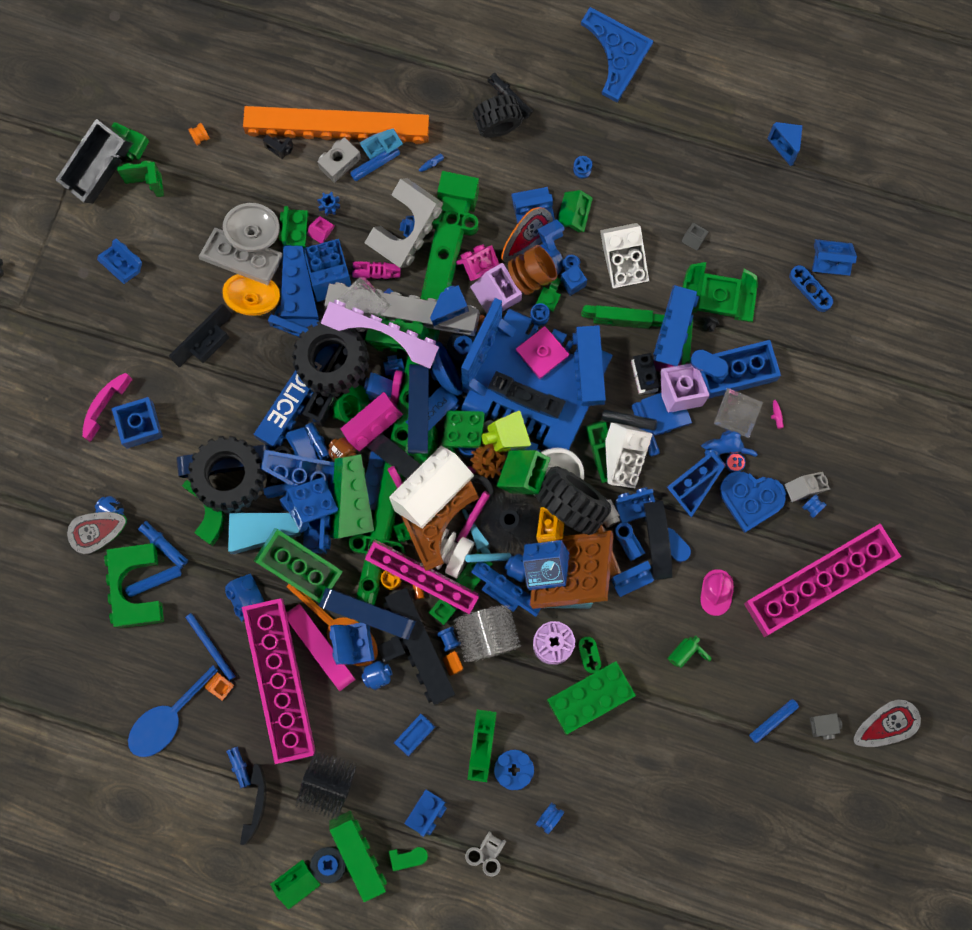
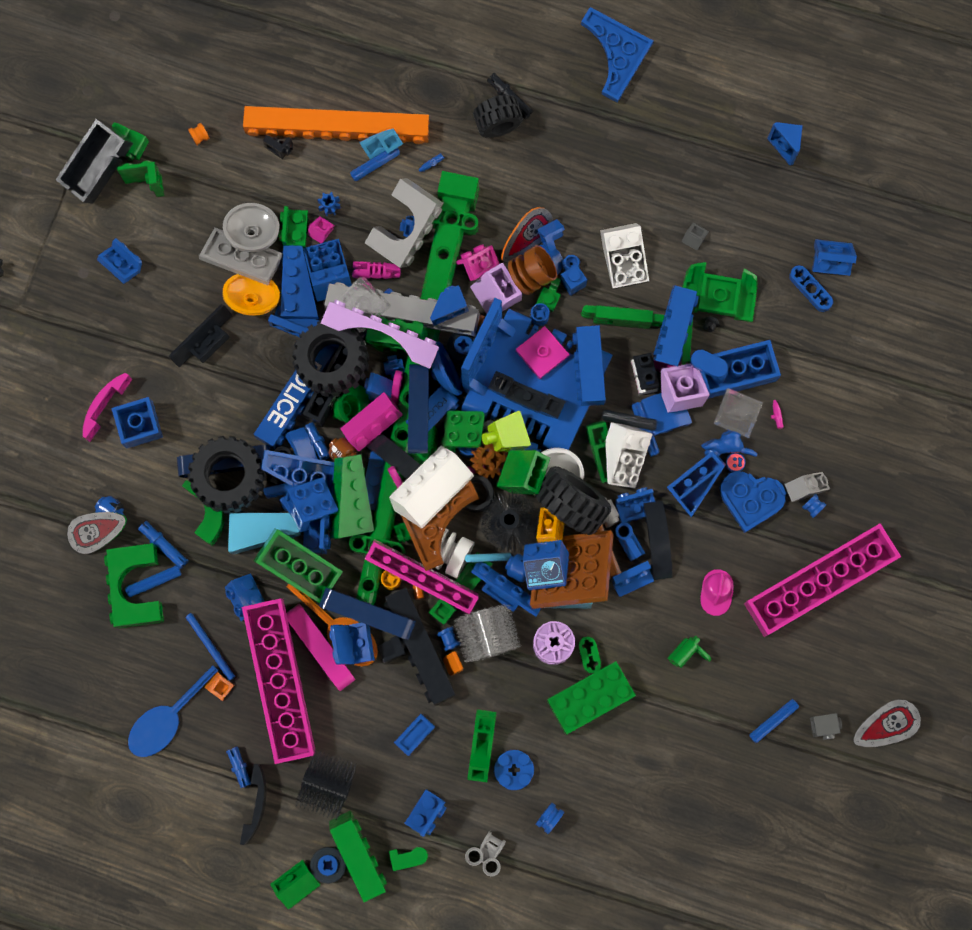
light grey brick [317,137,361,183] -> none
blue head [362,661,392,690] -> none
dark pink bar [456,491,490,542] -> none
medium azure piece [462,509,491,554] -> none
blue bracket [511,187,555,224] -> none
green panel [558,190,593,233] -> none
blue wheel [573,156,592,179] -> none
blue tile [668,528,691,562] -> none

